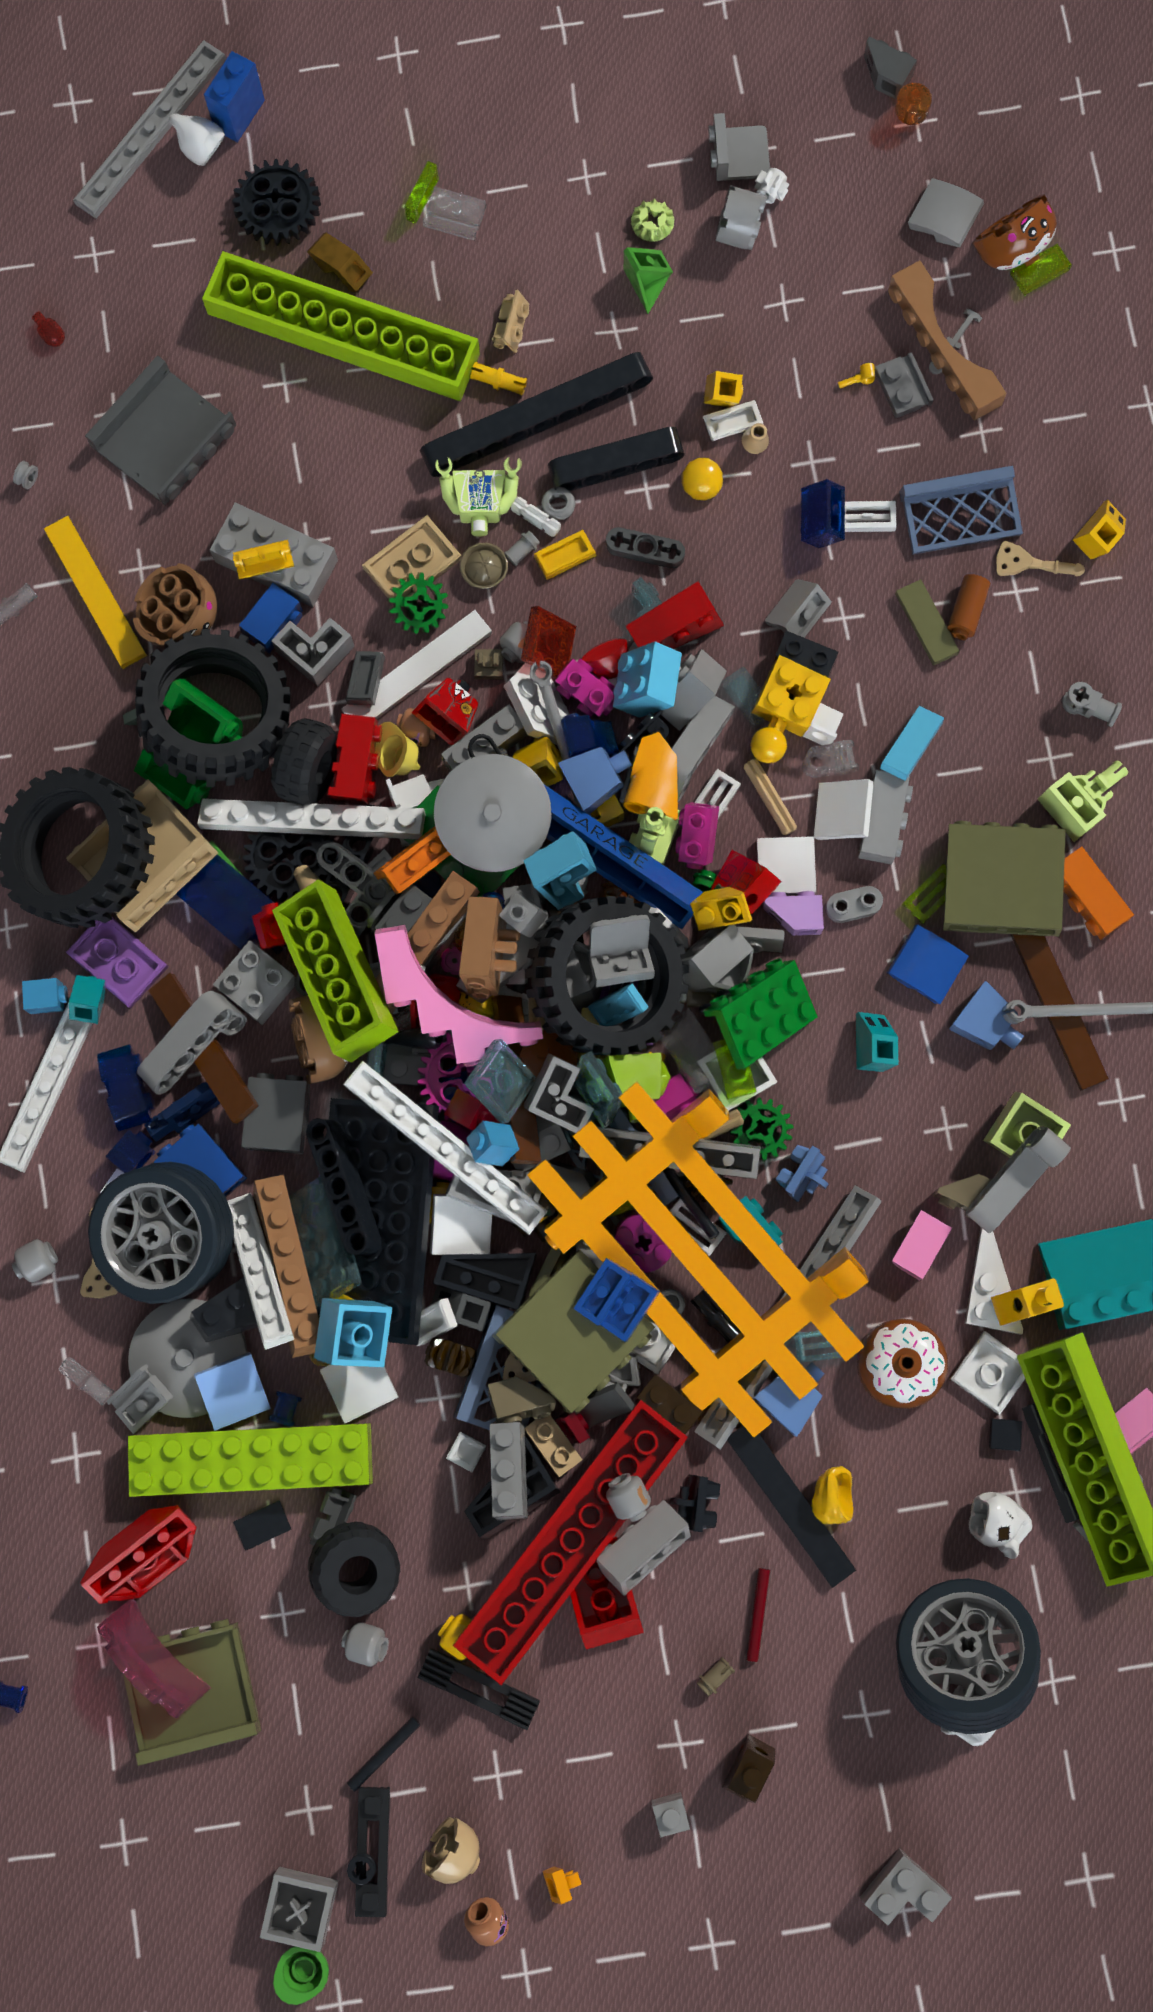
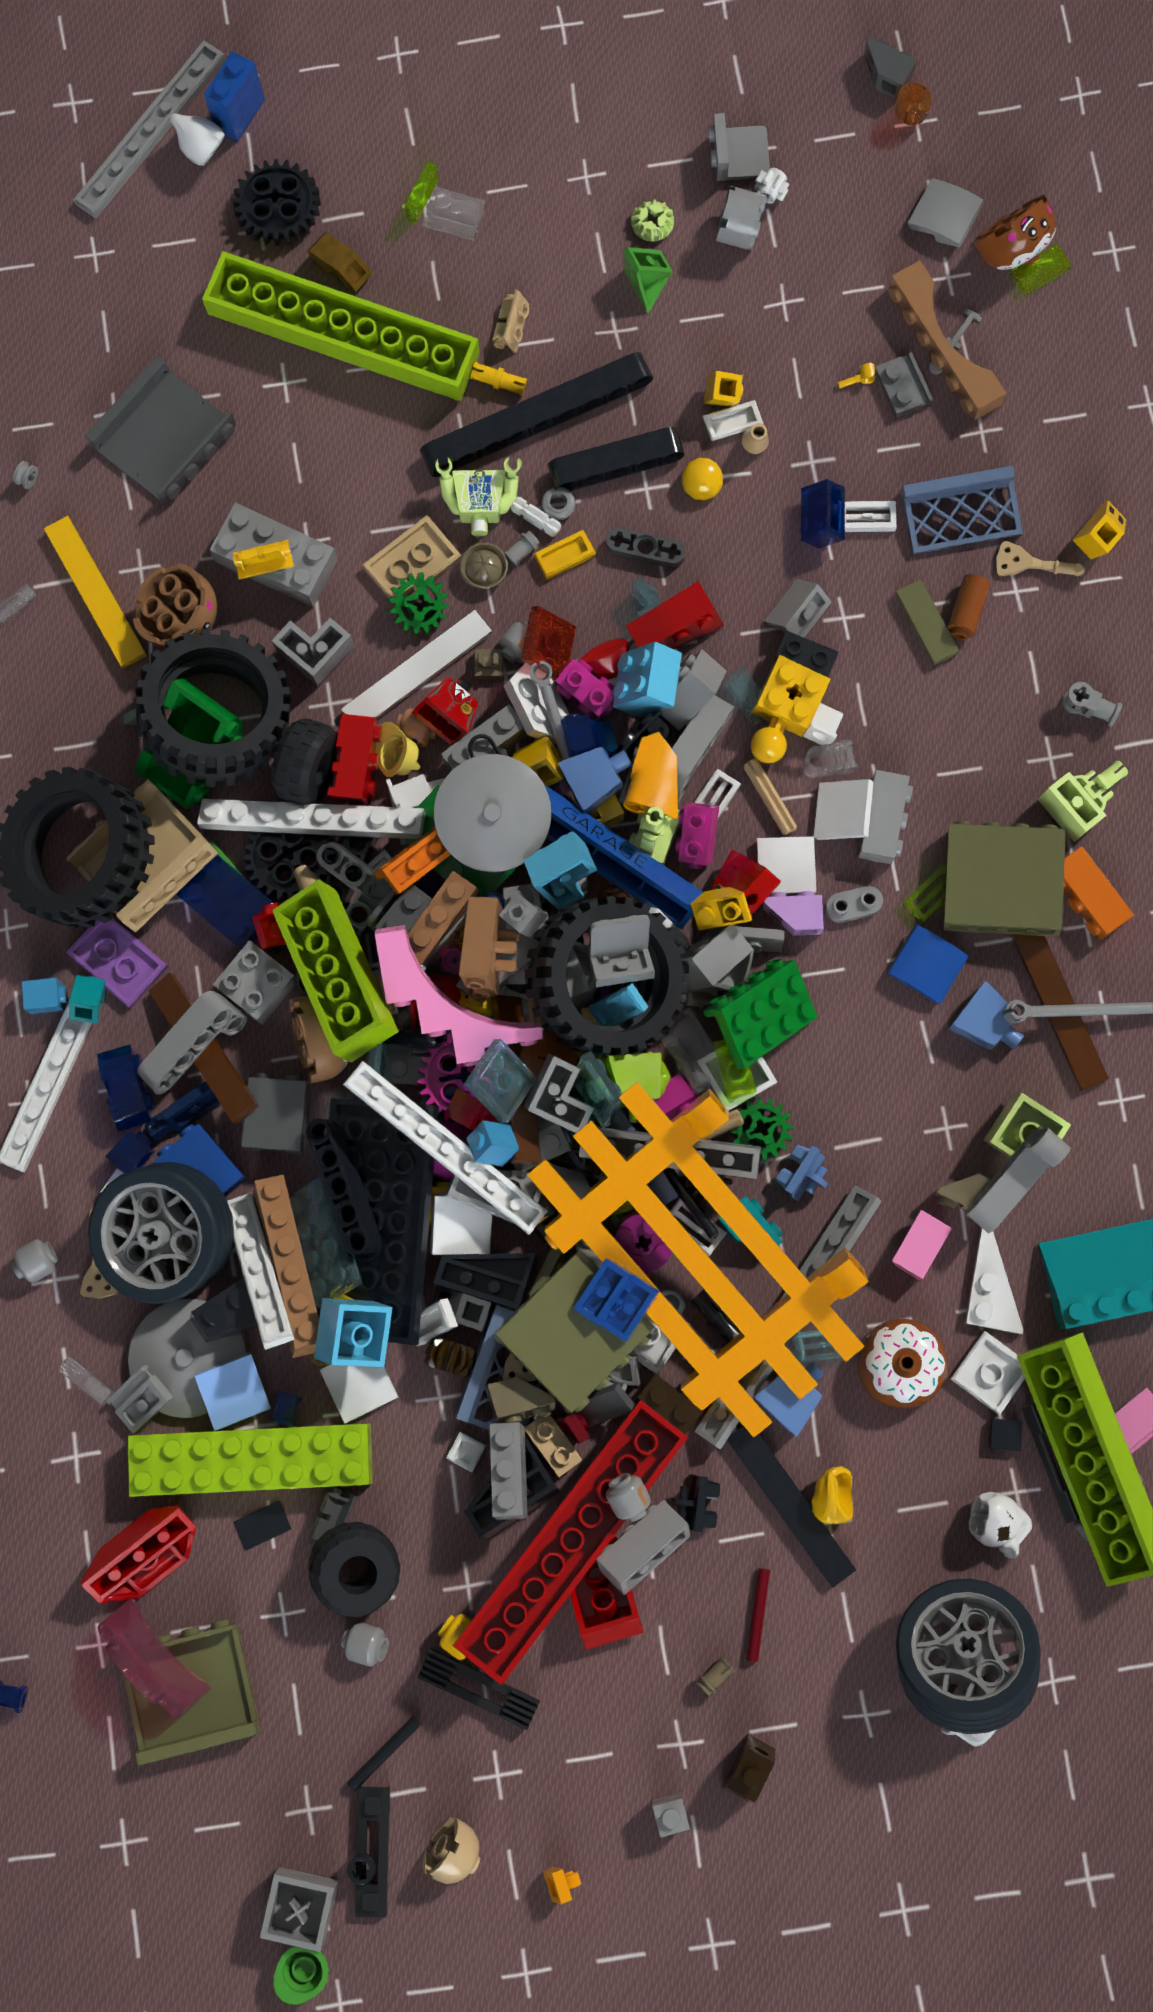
clear red cylinder [32,311,65,347] -> none
blue brick [239,583,303,654] -> none
dark grey tile [345,651,385,705] -> none
nougat head [464,1897,509,1947] -> none
green plate [693,870,717,892] -> none
teal slope [856,1012,899,1072] -> none
light grey brick [860,1848,952,1926] -> none
medium azure tile [880,706,944,781] -> none
yellow torso [991,1278,1064,1326] -> none

